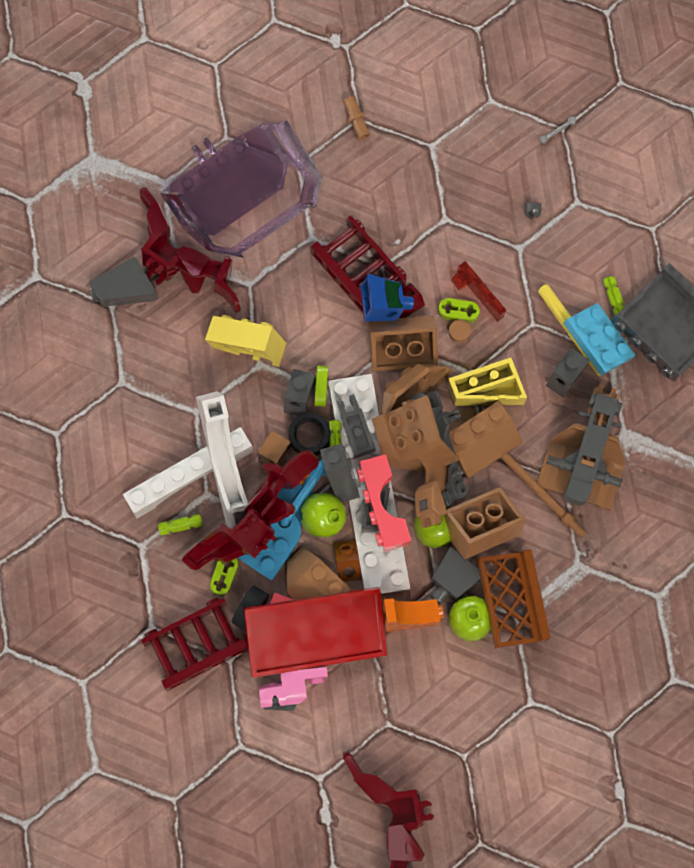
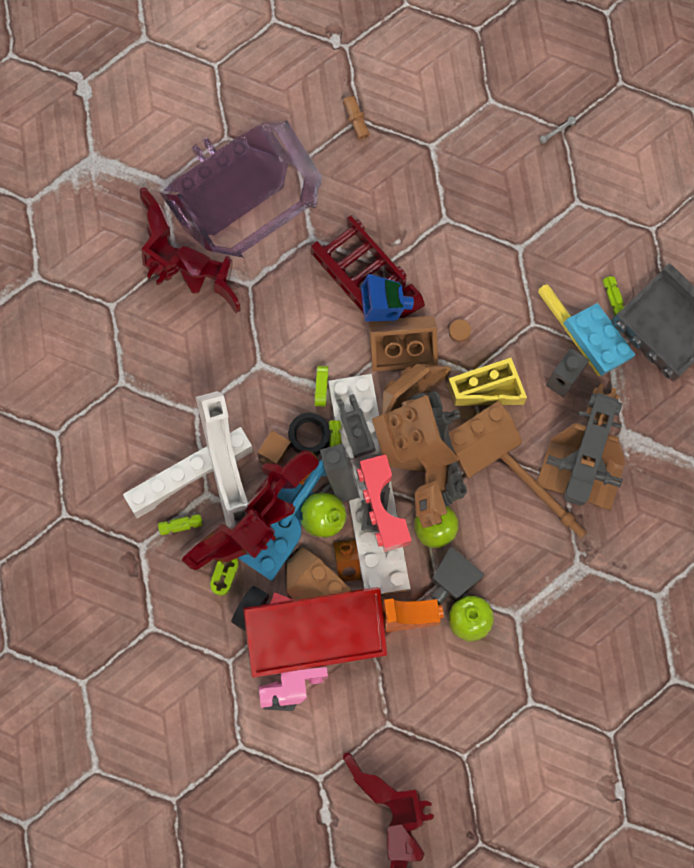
dark grey slope [88,257,158,307] -> none
dark red fence [141,597,248,692] -> none
light yellow wedge [205,315,287,367] -> none
dark grey torso [284,369,316,416] -> none
lime beam [438,298,480,323] -> none
medium nougat slope [444,487,525,560] -> none
clear red hinge [451,261,506,322] -> none
dark orange fence [477,549,551,649] -> none
dark grey hinge [524,203,542,219] -> none

